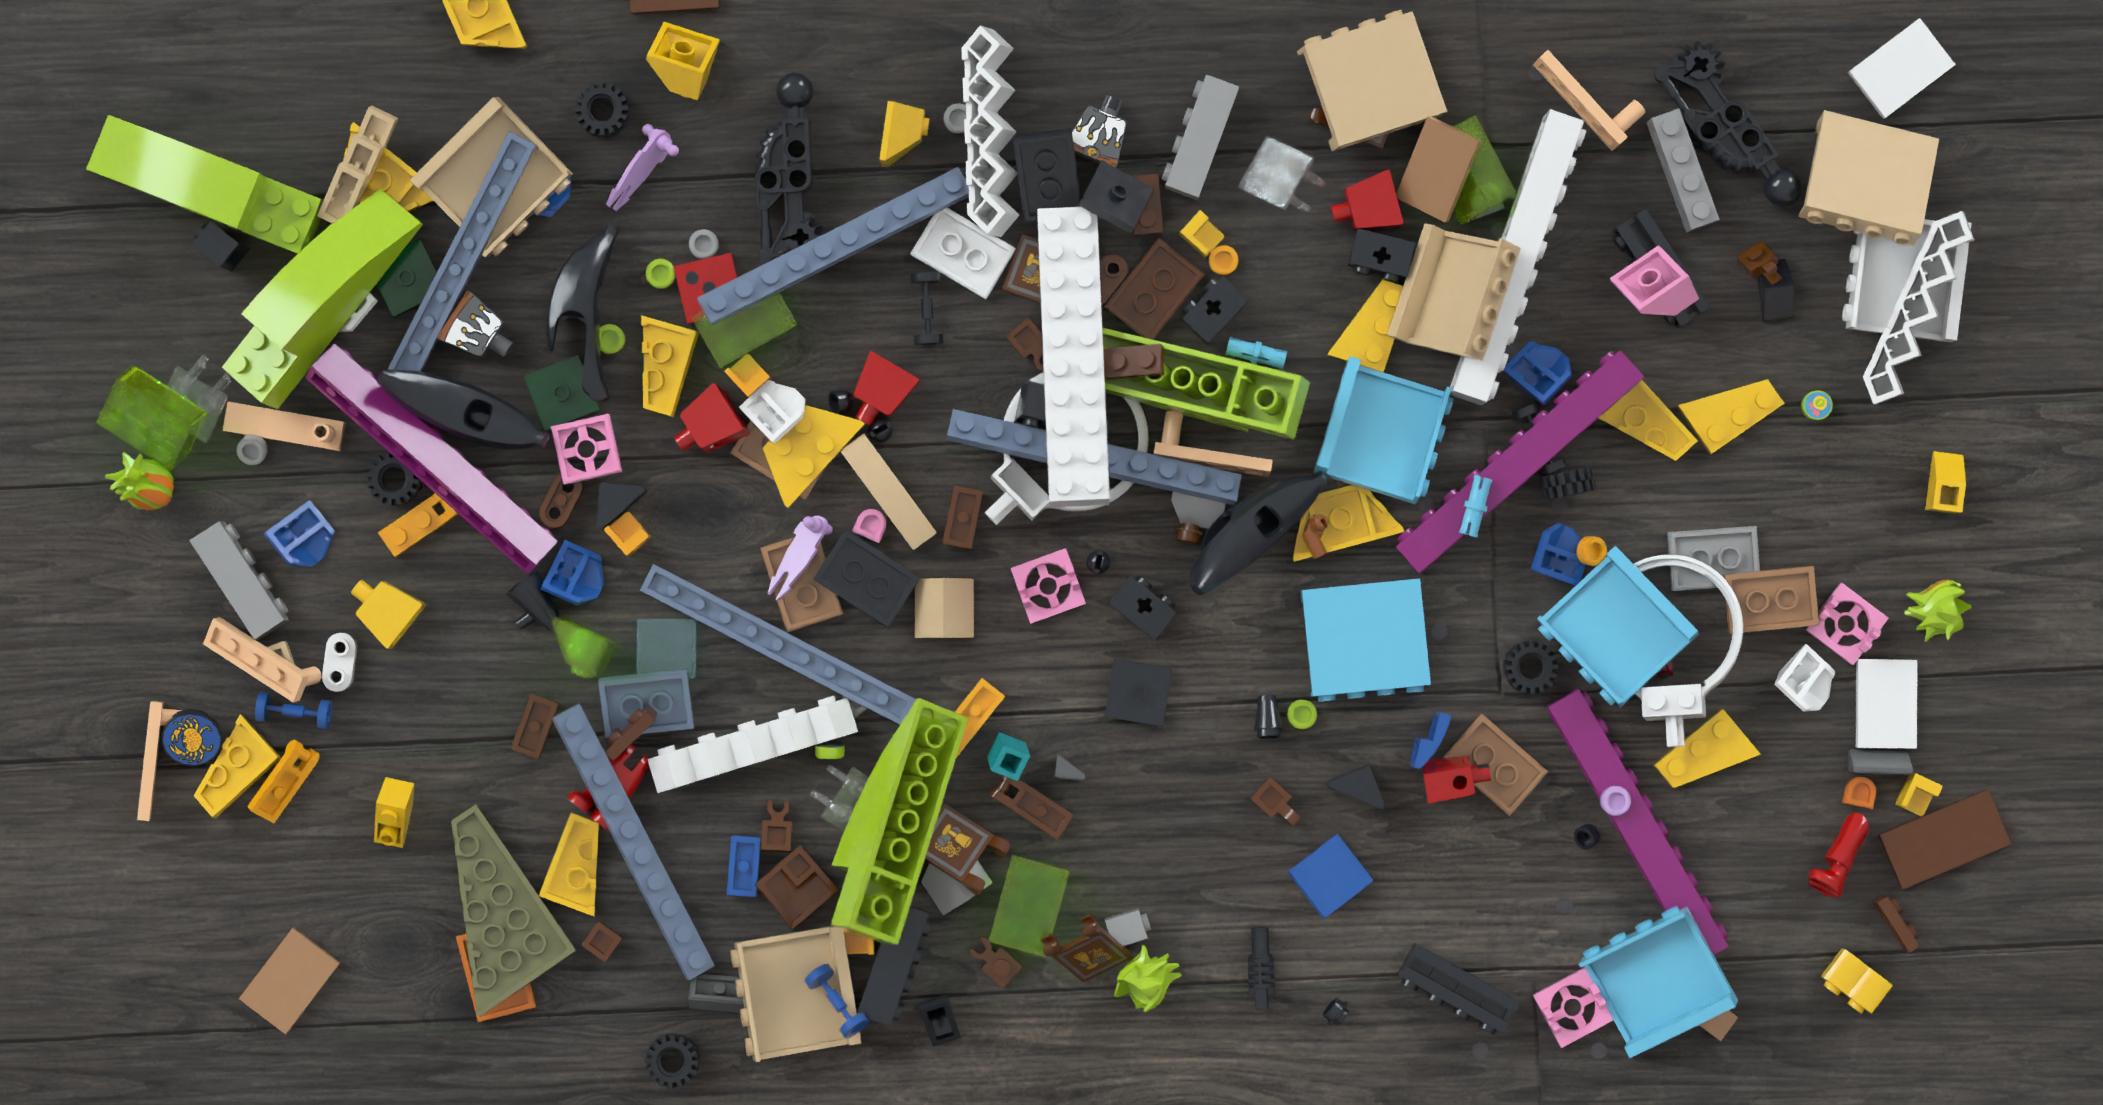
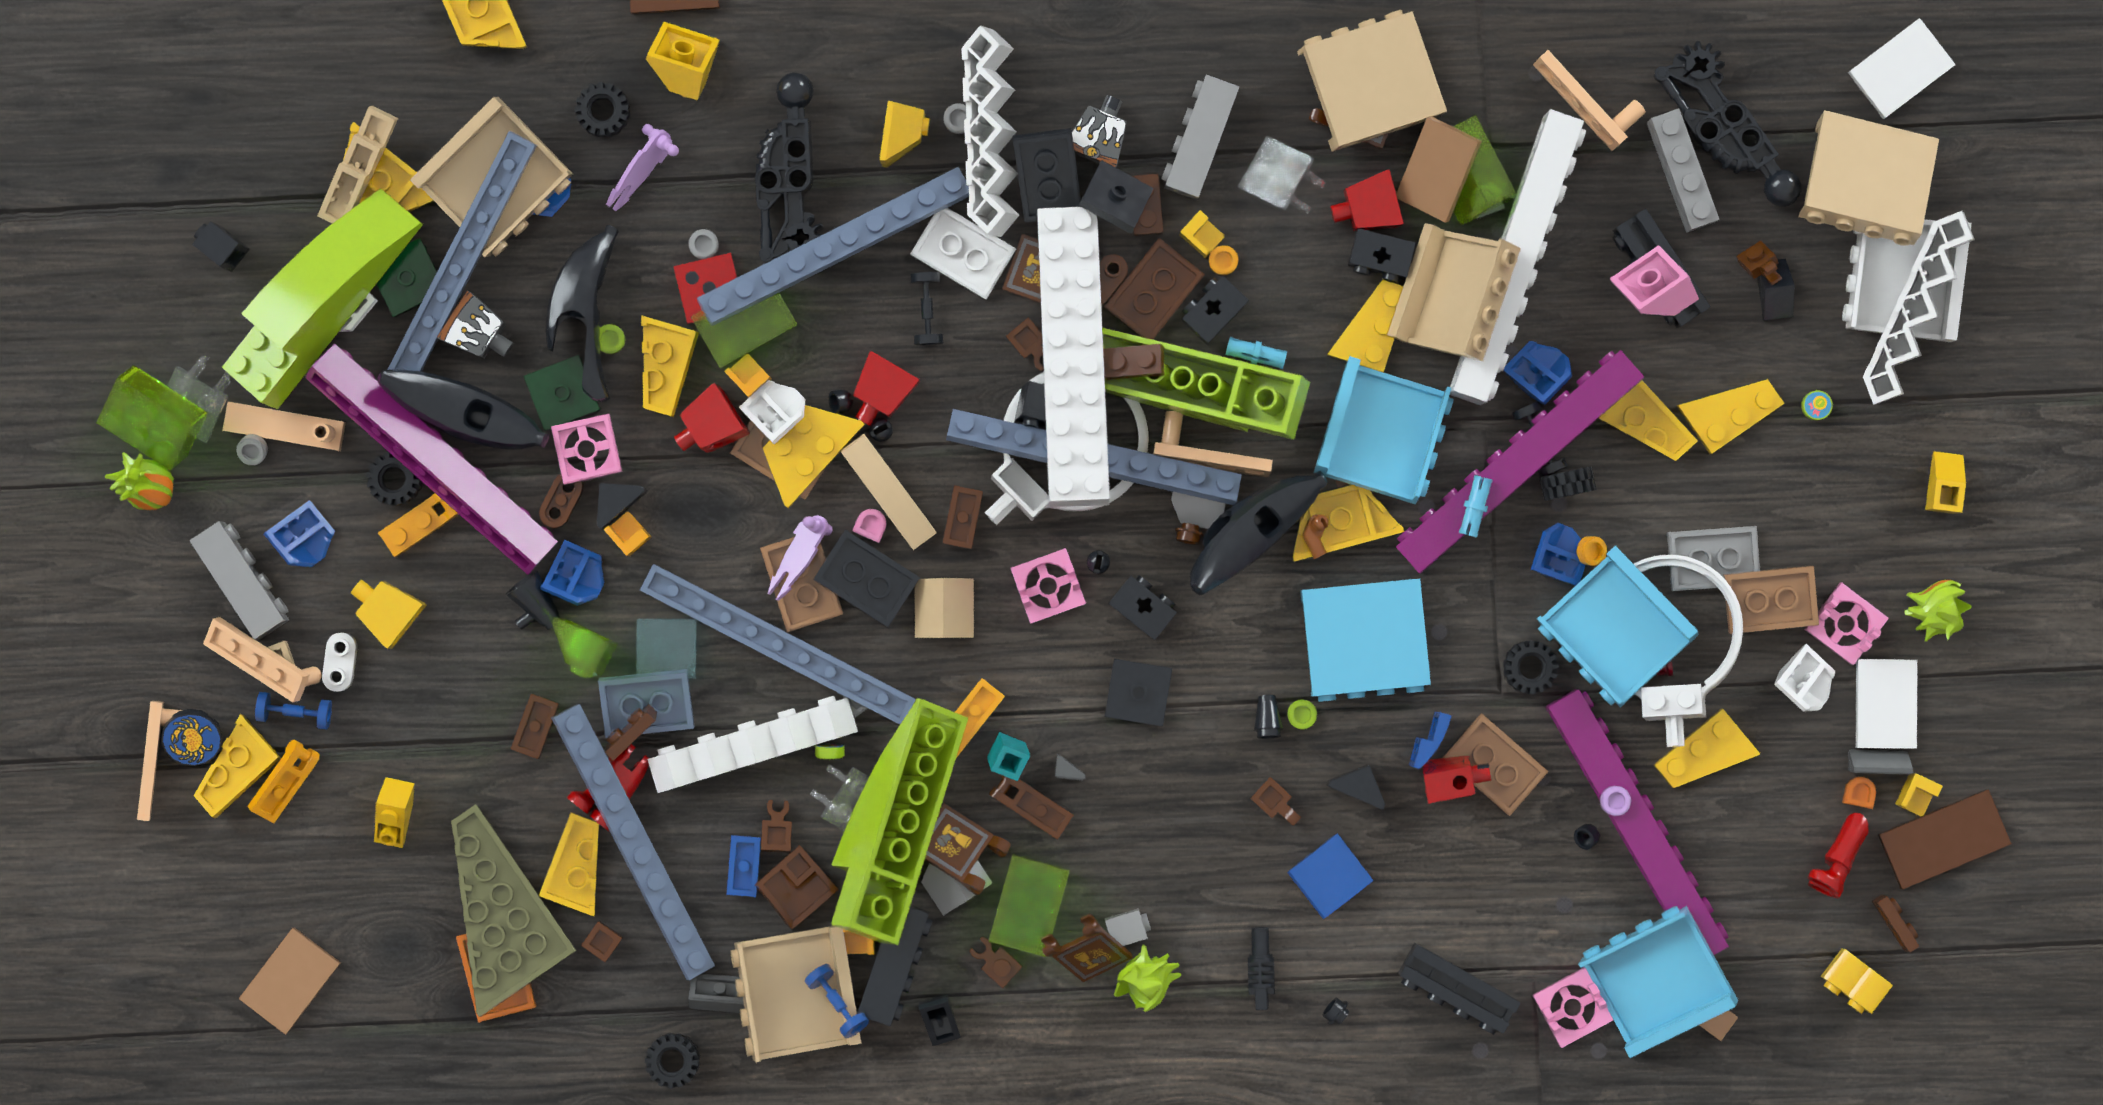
lime slope [86,115,323,254] -> none
lime tile [646,259,676,289] -> none

